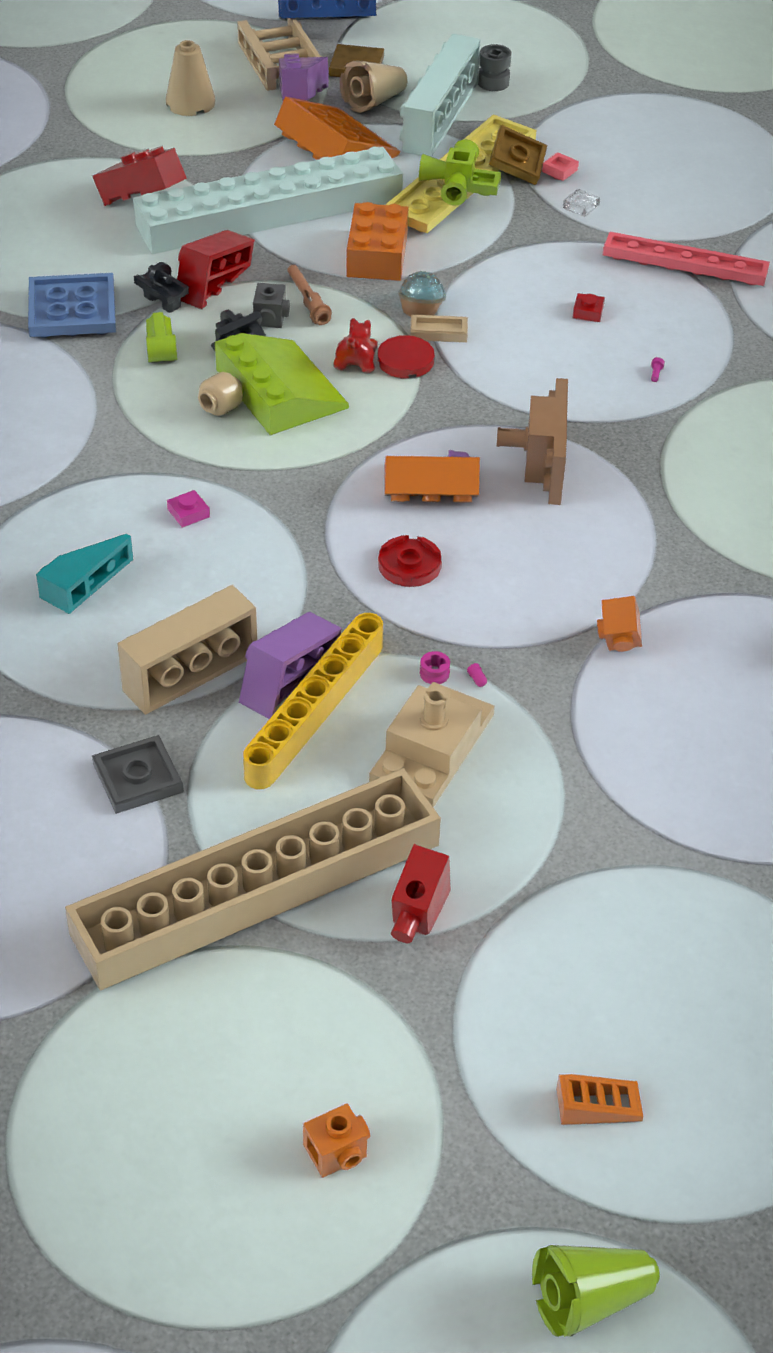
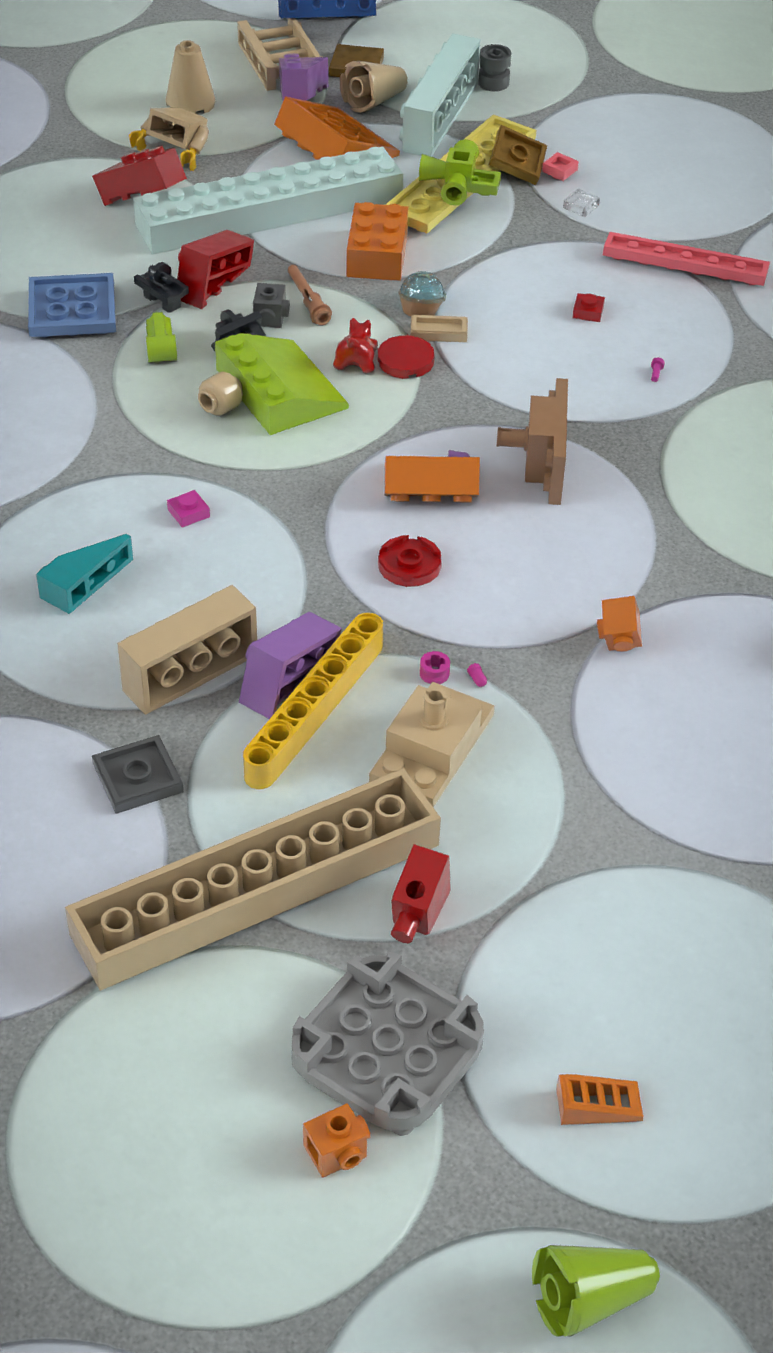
none -> tan torso [129,108,209,171]
none -> light grey plate [292,950,484,1136]

